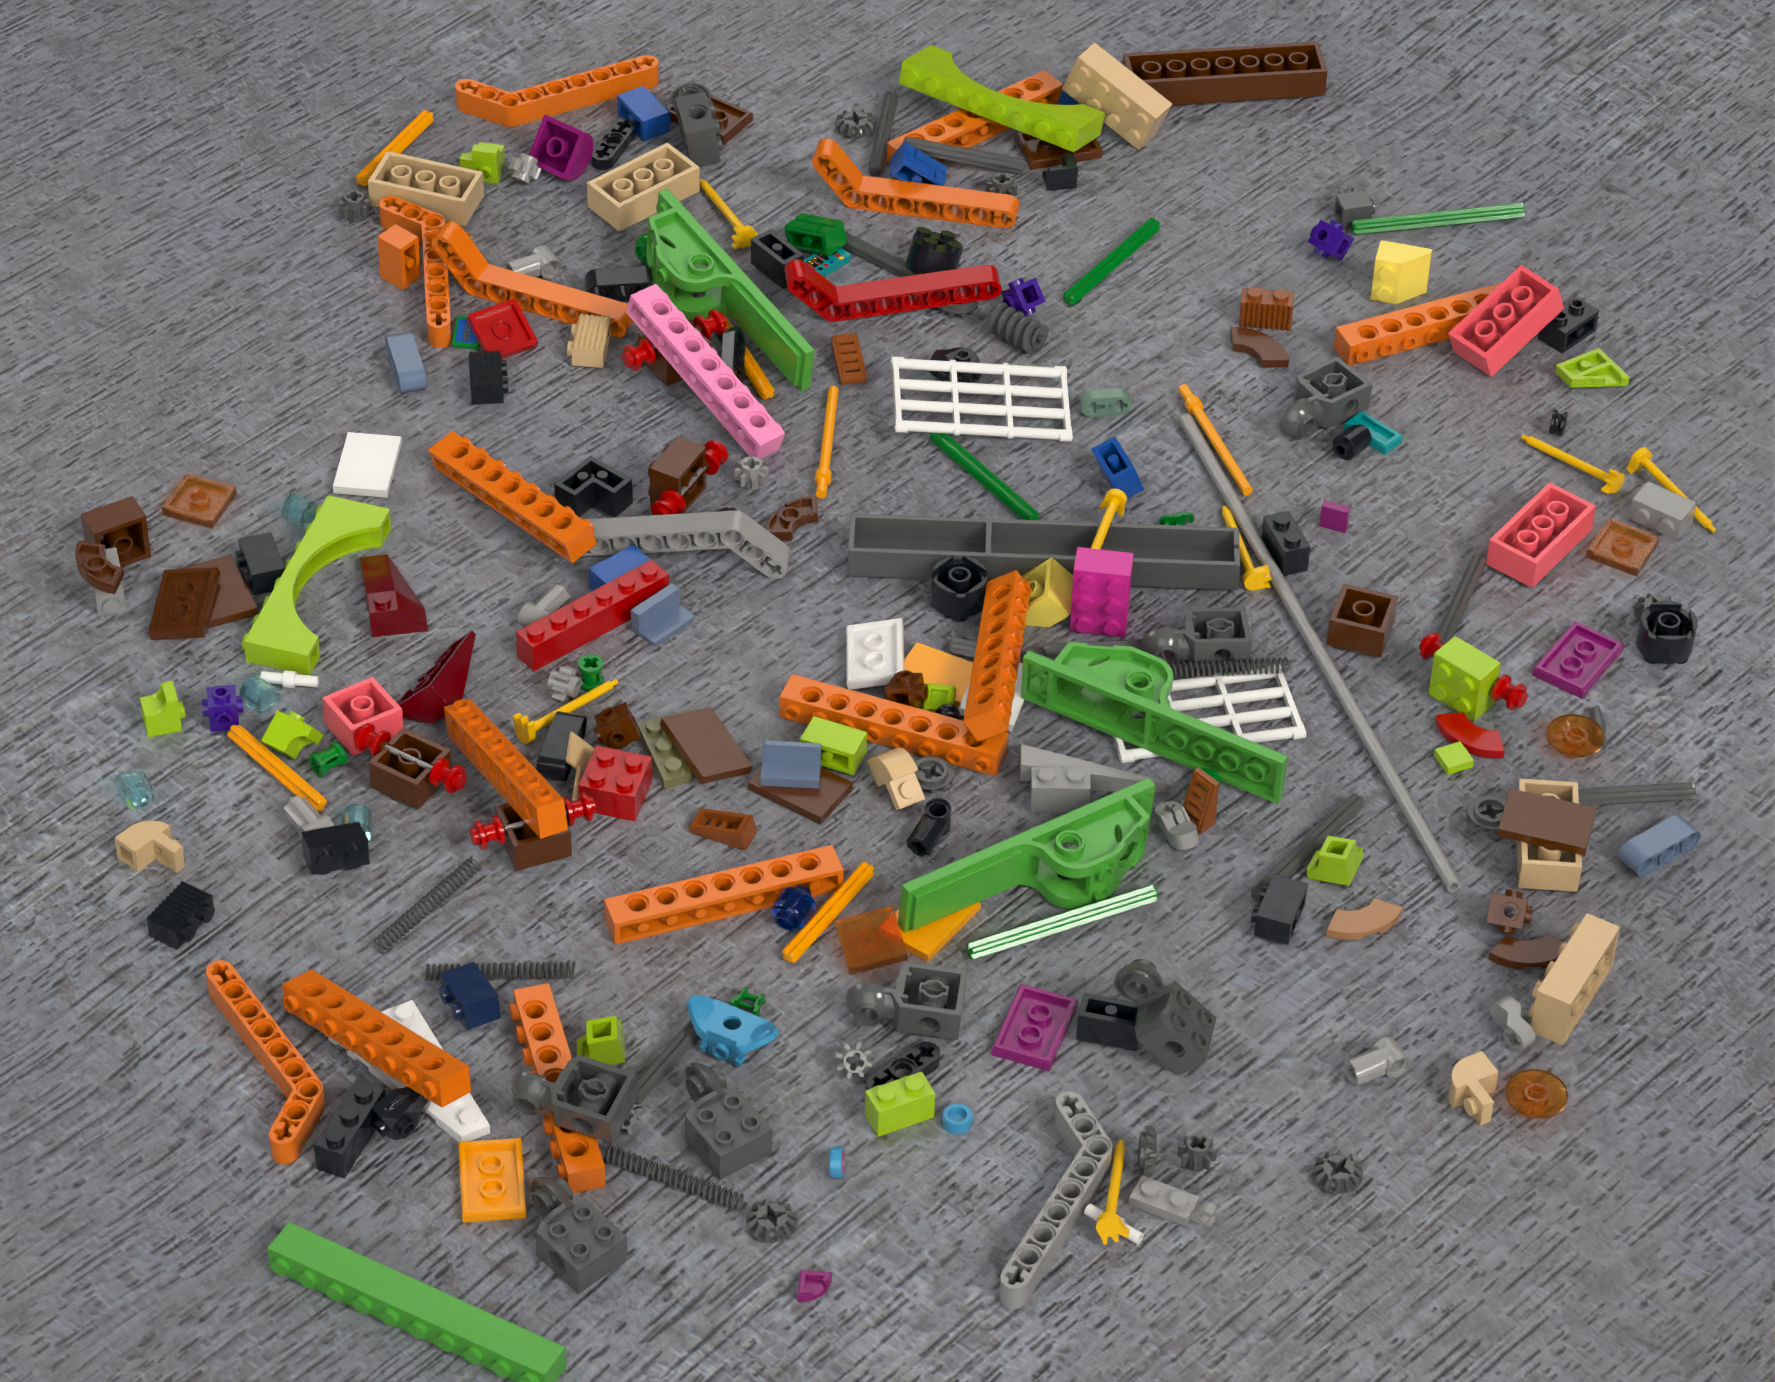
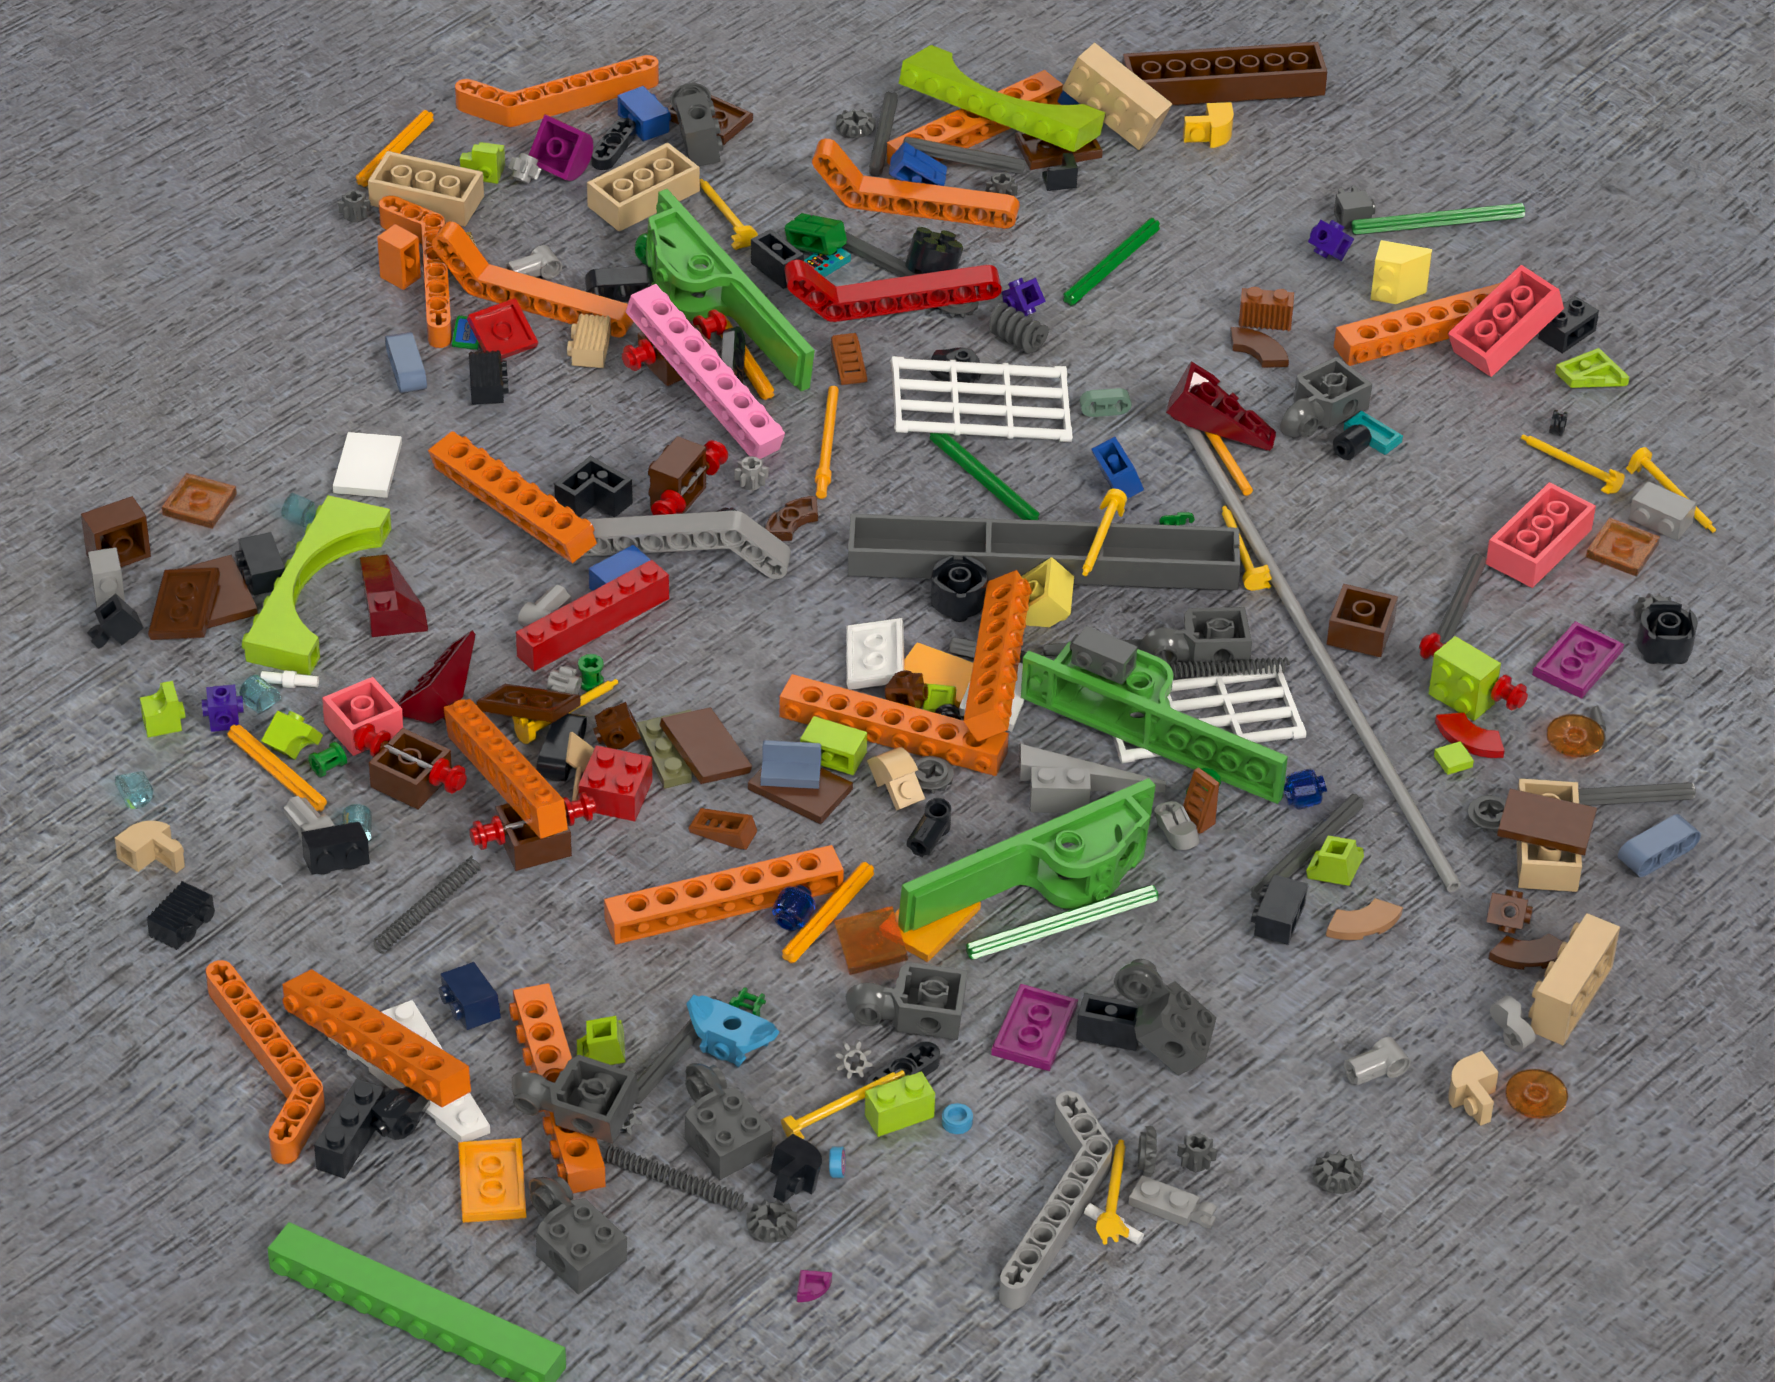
reddish brown tile [75,541,124,595] -> none
dark grey piece [424,961,576,981] -> none
sand blue panel [631,583,694,646] -> none
dark pink brick [1070,547,1134,638] -> none
black brick [1261,511,1310,576] -> none
magenta tile [1319,500,1351,533] -> none
none -> black brick [87,593,144,649]
none -> reddish brown tile [476,683,581,723]
none -> black brick [770,1134,822,1203]
none -> yellow piece [781,1070,905,1139]
none -> dark grey brick [1070,625,1137,684]
none -> dark red wedge [1166,361,1277,451]
none -> yellow brick [1183,102,1234,148]
none -> clear blue head [1284,768,1327,810]

